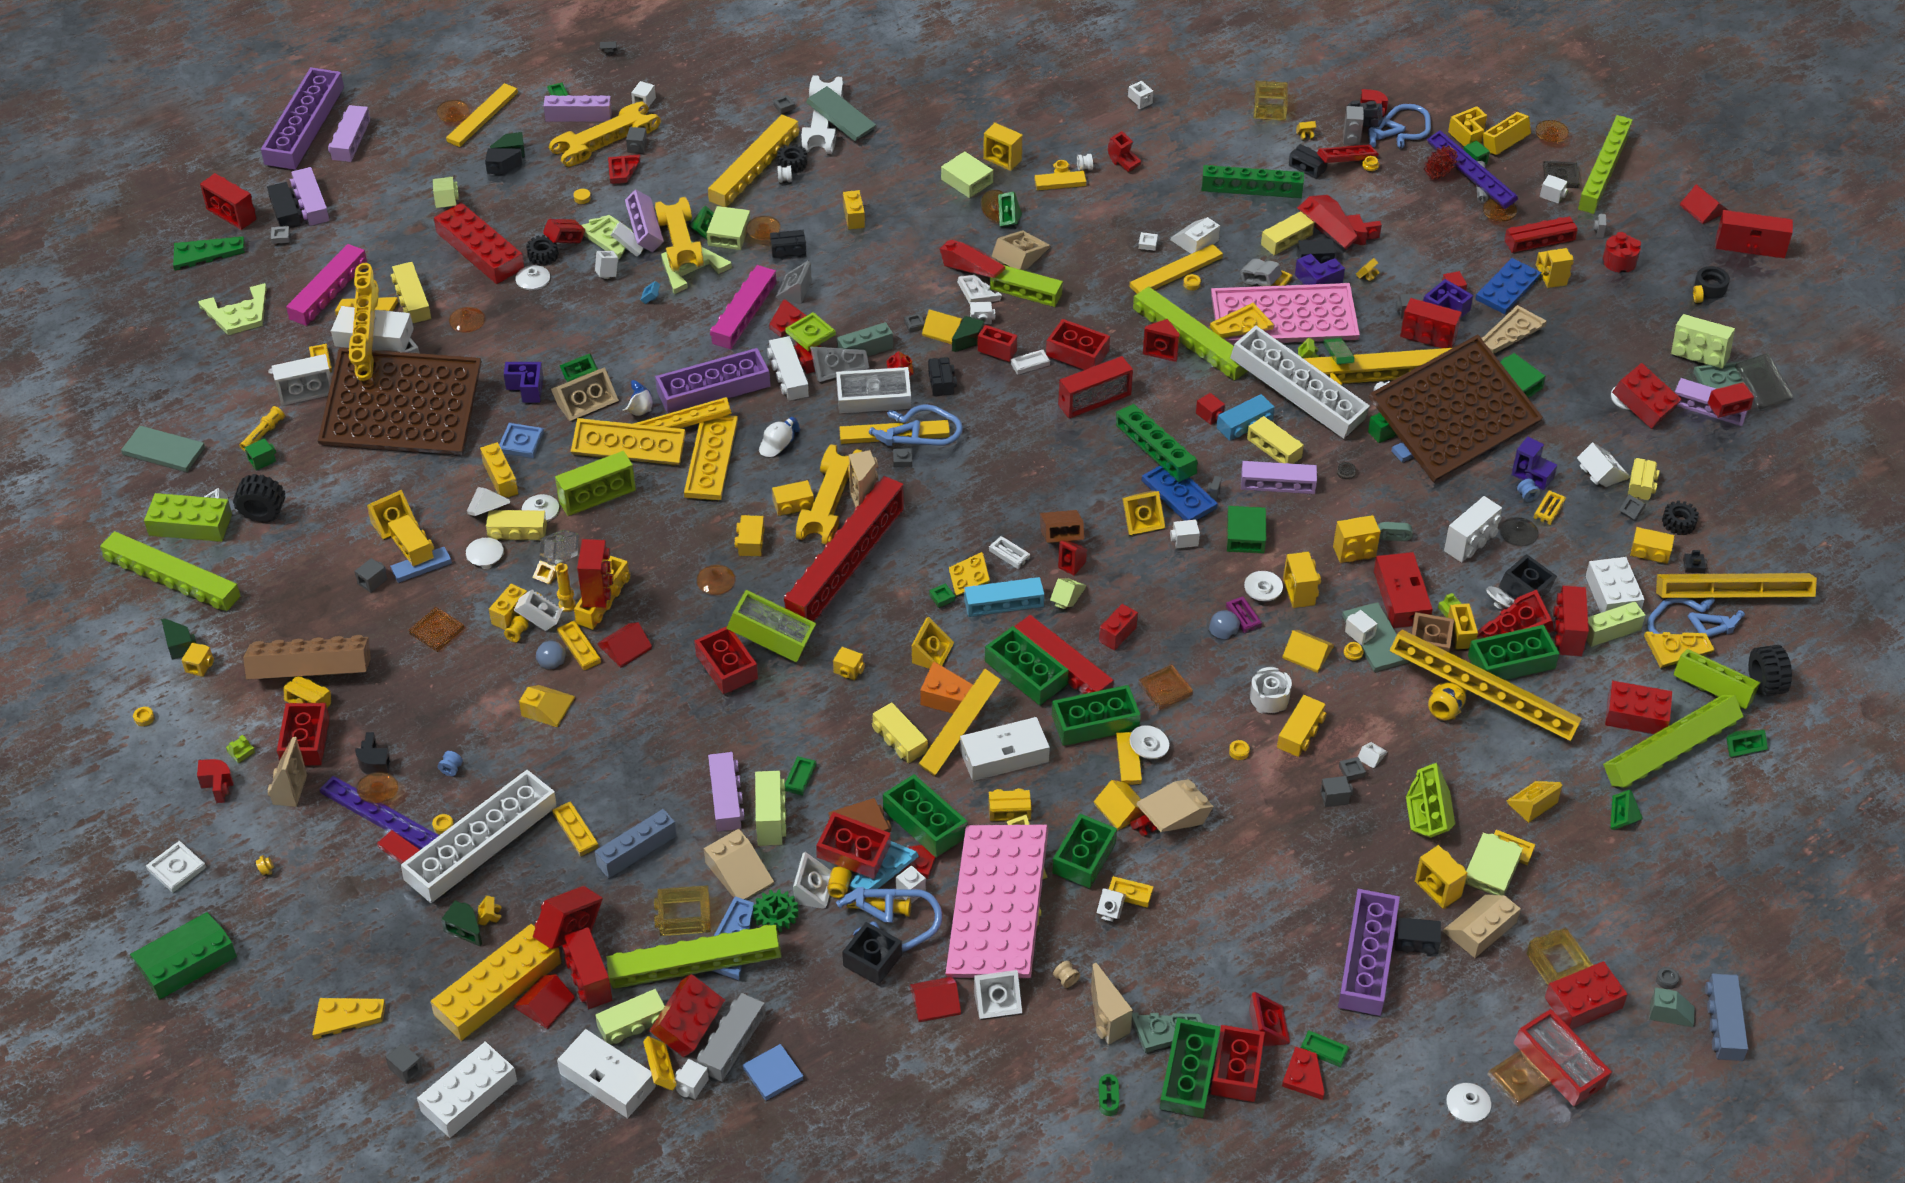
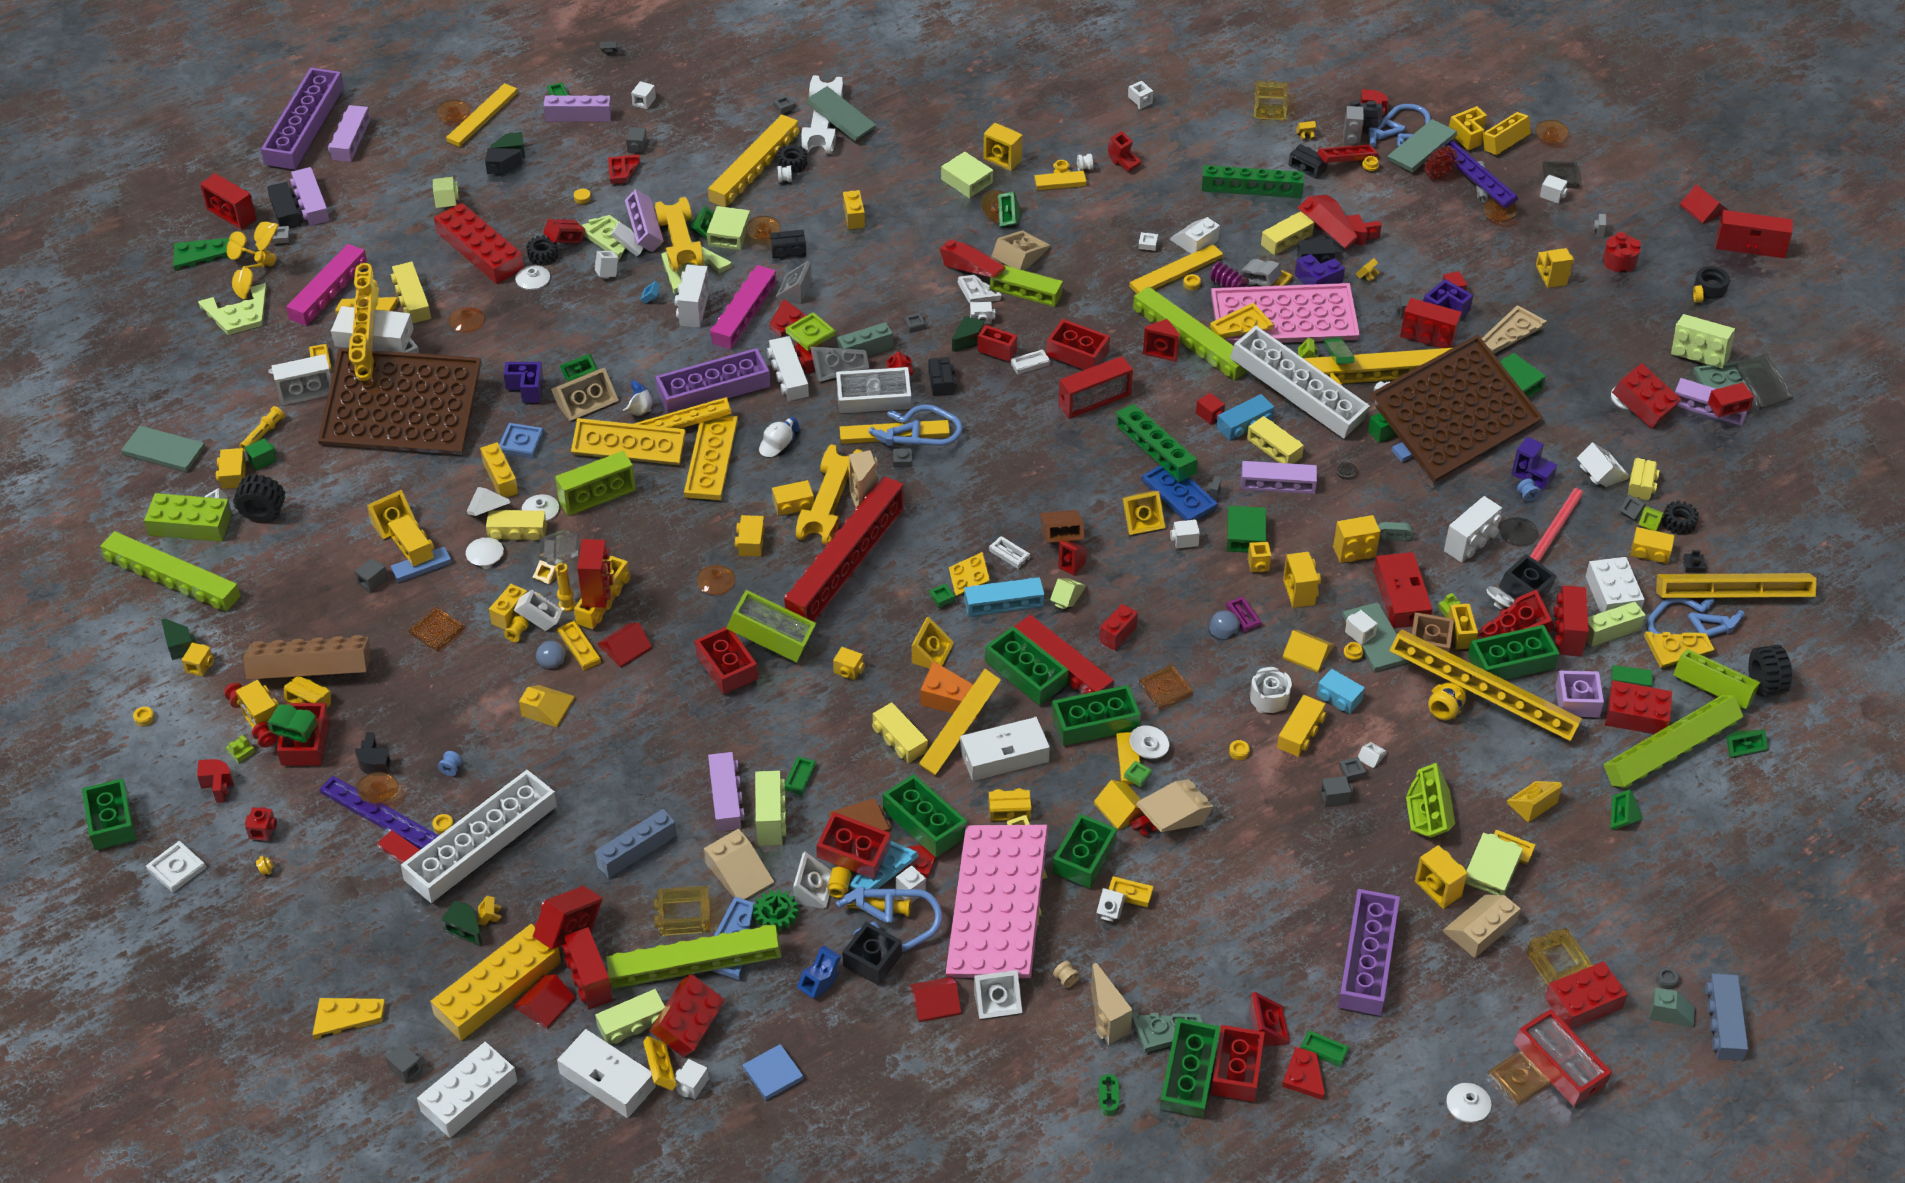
green slope [130,912,237,1000] -> none
tan slope [268,737,307,807] -> none
yellow piece [549,101,661,167] -> none
yellow tile [552,801,599,857] -> none
light grey brick [697,993,765,1082] -> none
yellow slope [922,309,963,344] -> none
white dish [1244,571,1283,601] -> none
black brick [1395,917,1441,954] -> none
green brick [1463,140,1490,165] -> none
blue plate [1475,258,1542,314] -> none
red brick [1504,216,1578,253] -> none
yellow tile [1533,490,1566,525] -> none
lime brick [1578,115,1633,214] -> none
none -> green brick [82,778,137,850]
none -> yellow brick [216,448,246,489]
none -> yellow brick [224,680,278,748]
none -> yellow plant [227,222,279,300]
none -> red brick [245,807,277,841]
none -> green brick [268,704,317,742]
none -> white brick [675,265,710,328]
none -> blue brick [797,946,841,999]
none -> bright green tile [1124,761,1152,787]
none -> magenta piece [1210,261,1249,288]
none -> yellow brick [1248,542,1271,572]
none -> medium azure brick [1317,669,1365,714]
none -> sand green tile [1387,119,1457,172]
none -> coral axle [1530,488,1583,562]
none -> lavender brick [1555,671,1604,717]
none -> green tile [1611,665,1652,687]
none -> lime tile [1638,506,1664,531]

